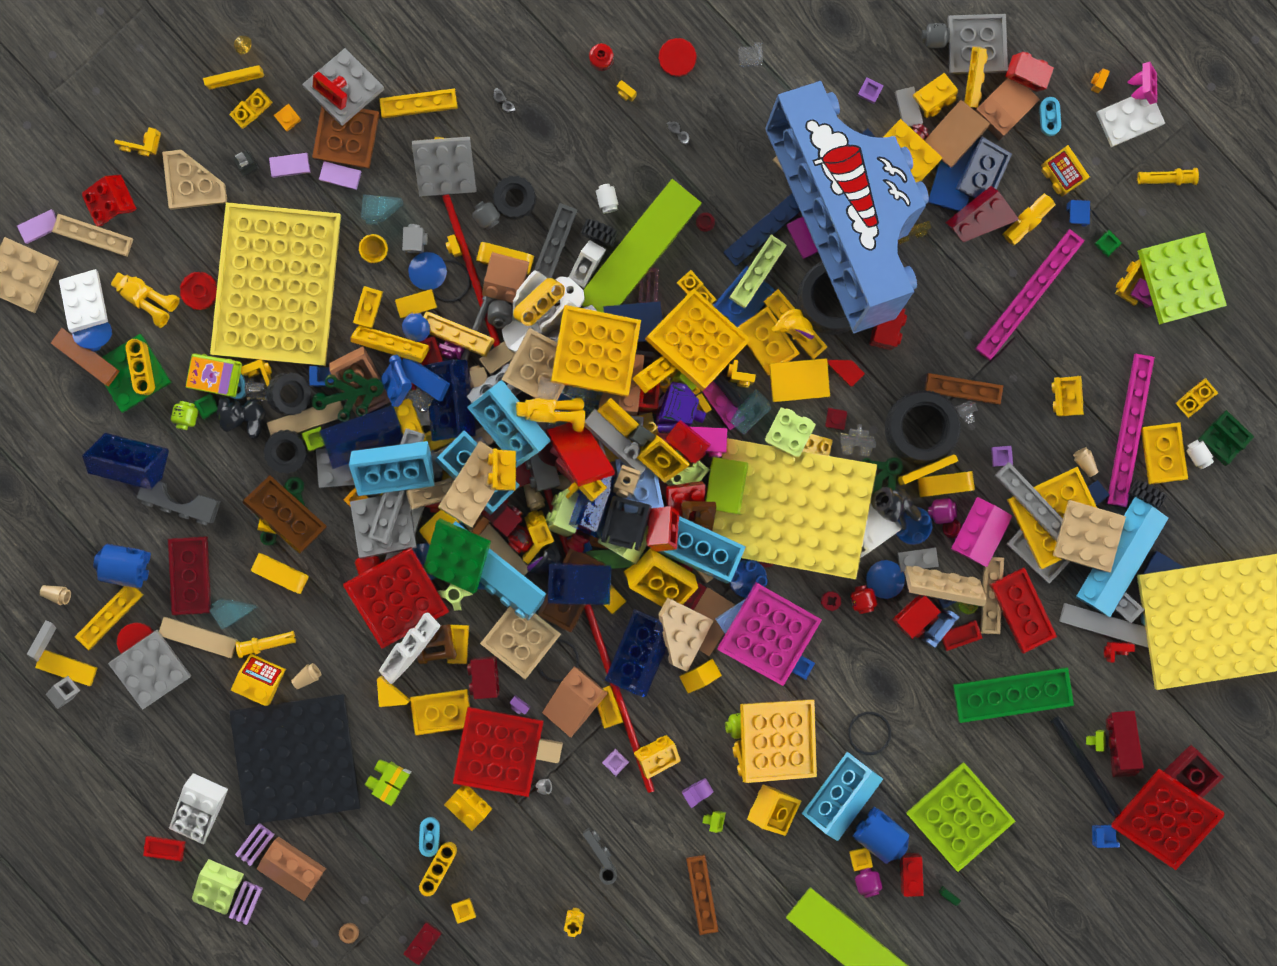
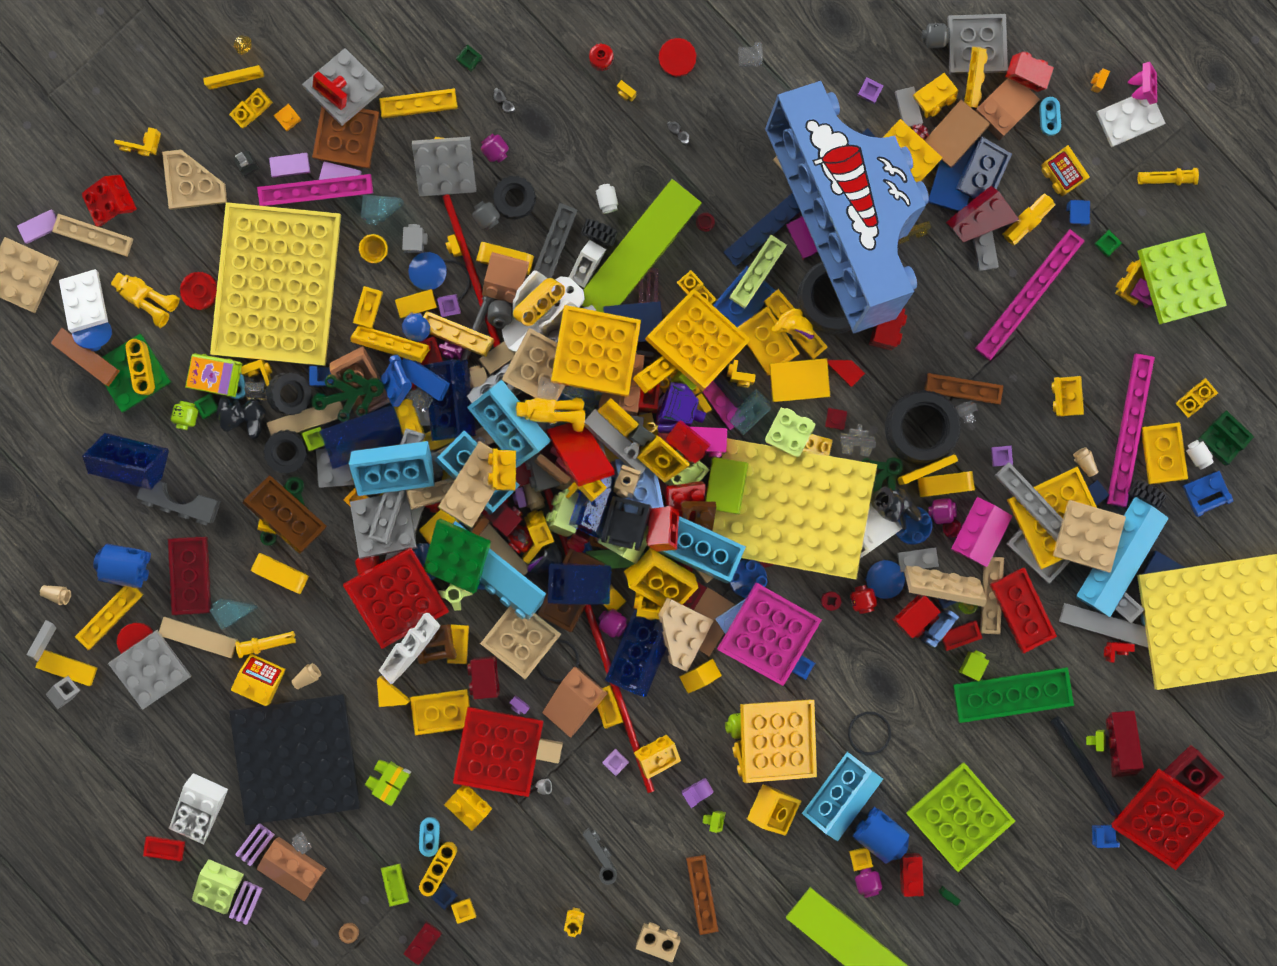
none -> dark pink plate [257,174,373,206]
none -> clear plate [292,831,312,854]
none -> lime plate [381,864,409,907]
none -> dark blue tile [431,882,458,910]
none -> medium lavender plate [437,294,461,317]
none -> dark green tile [456,44,483,72]
none -> magenta head [480,133,509,163]
none -> medium lavender plate [512,487,527,508]
none -> medium nougat tile [534,454,571,485]
none -> magenta head [599,609,628,638]
none -> yellow bracket [634,592,661,620]
none -> tan brick [636,922,680,962]
none -> lime brick [959,650,989,681]
none -> light grey plate [973,231,999,271]
none -> blue plate [1182,471,1233,517]

